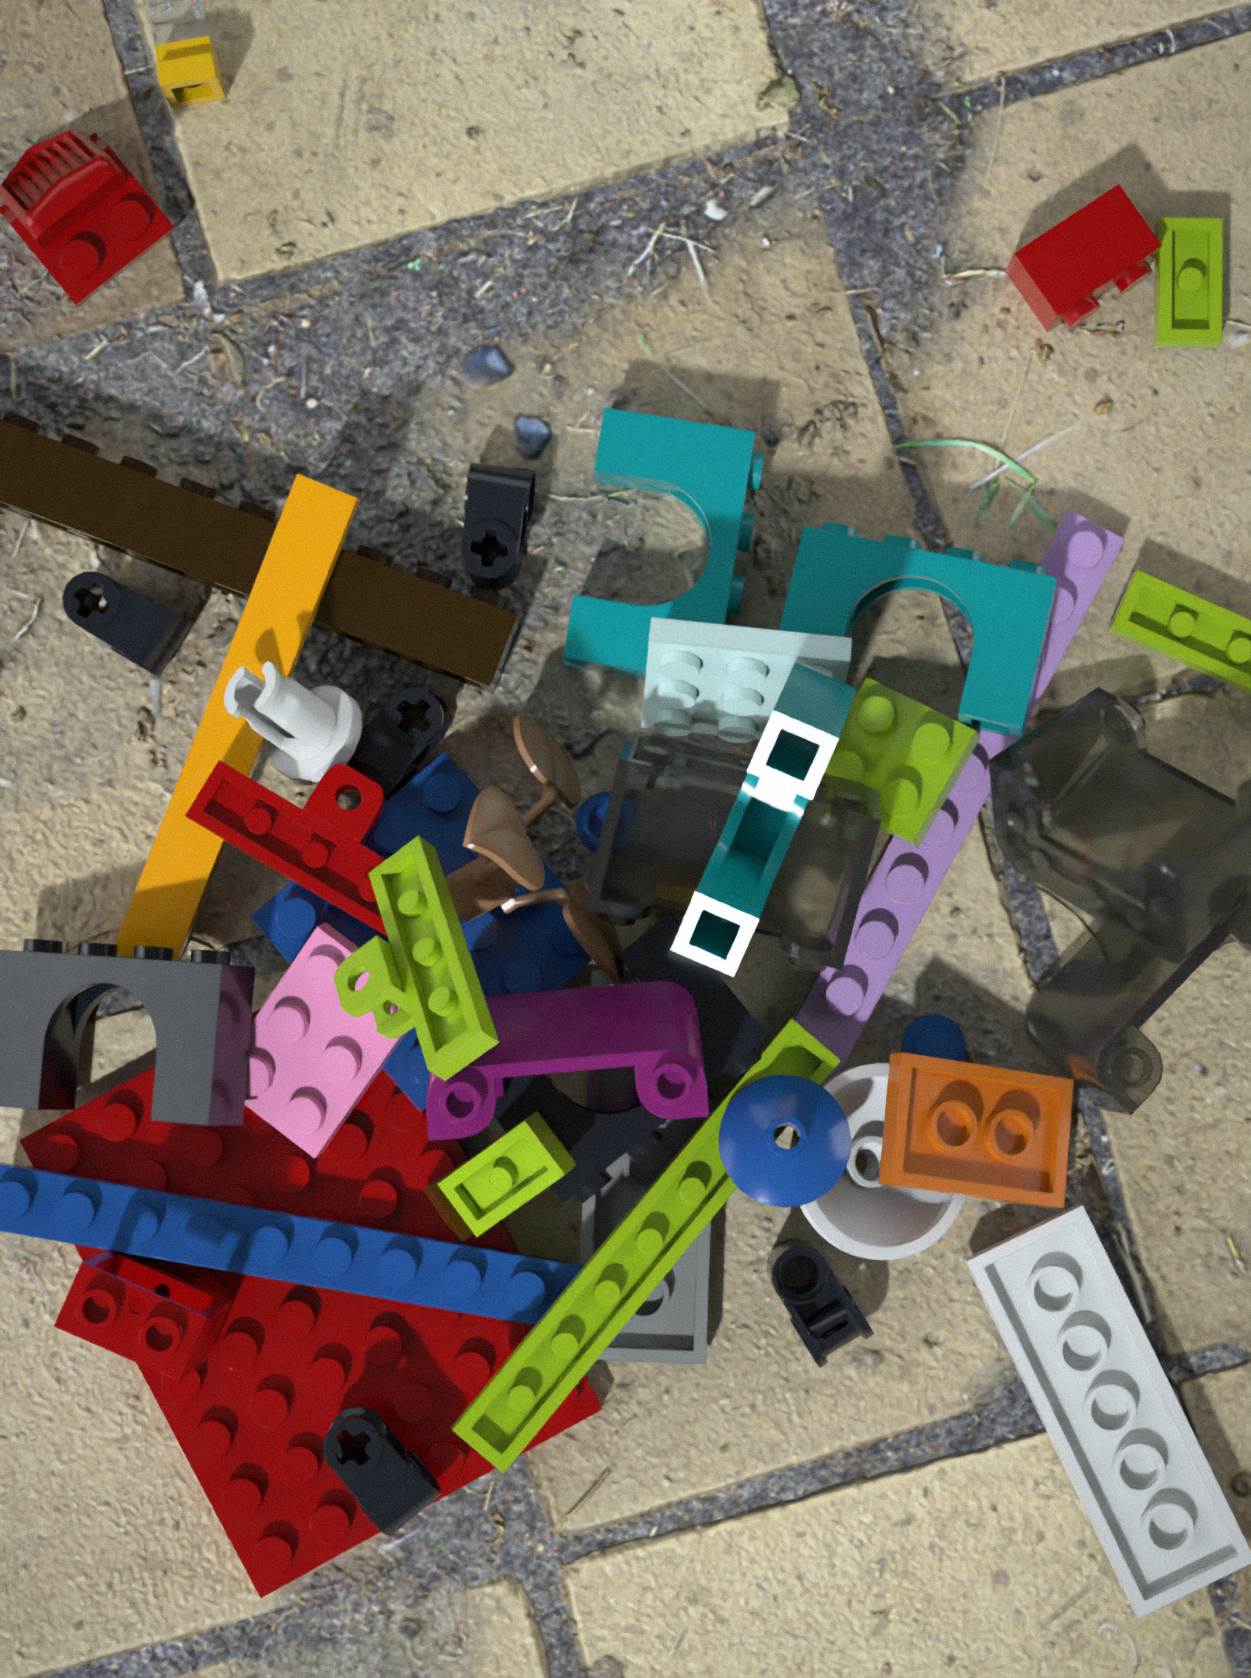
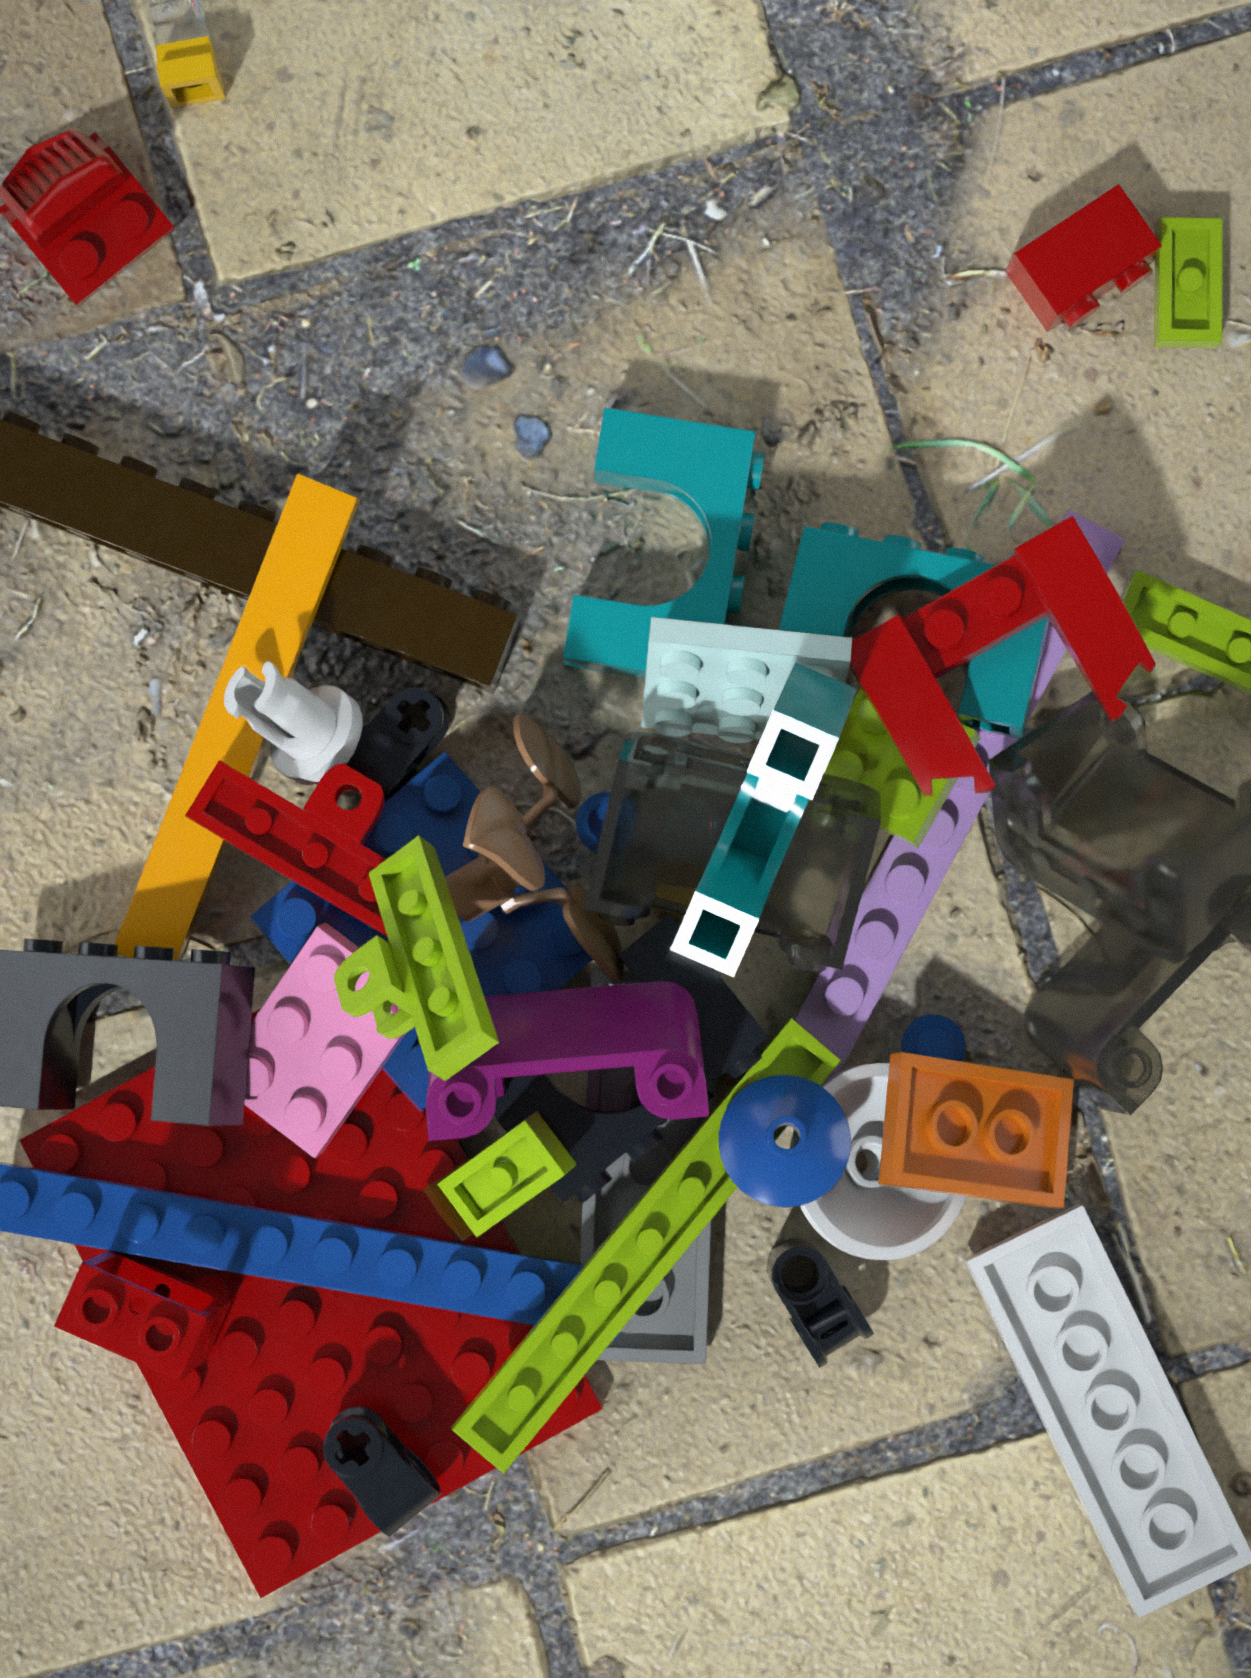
black piece [62,571,192,678] -> none
black piece [461,463,536,591] -> none
none -> red wedge [849,515,1156,797]

